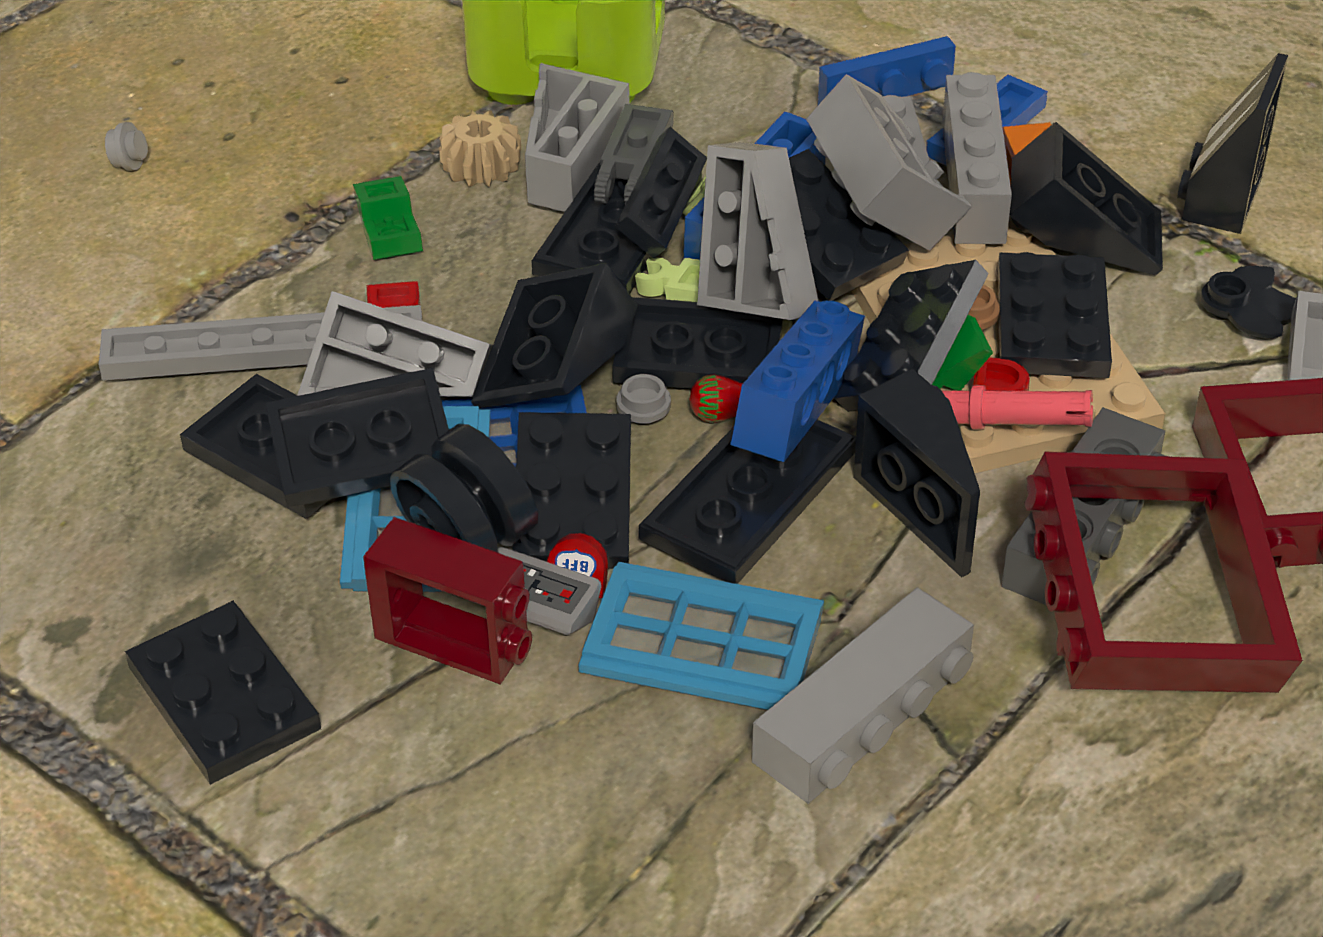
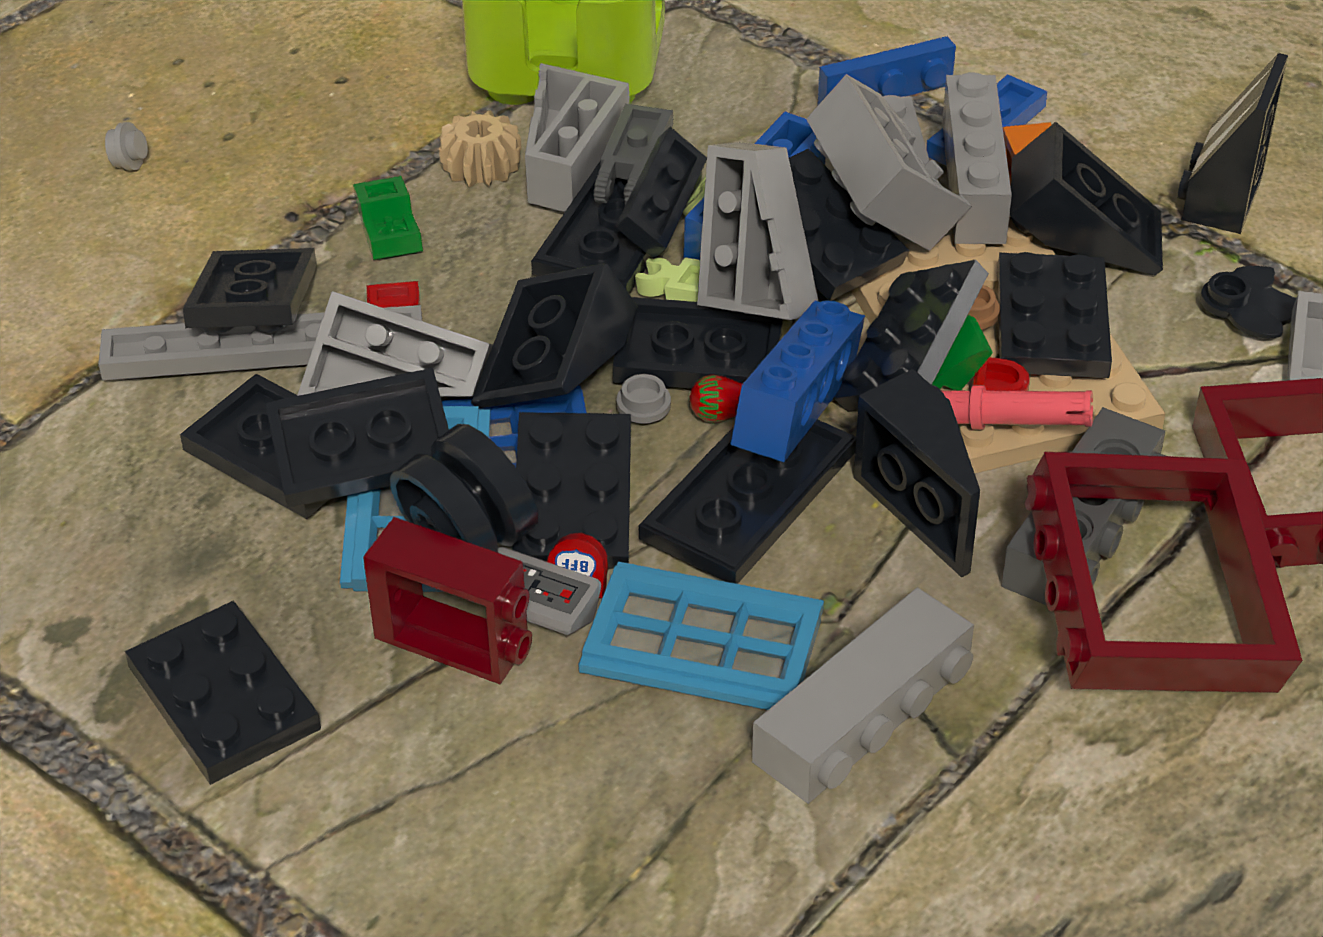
none -> black plate [183,248,317,333]

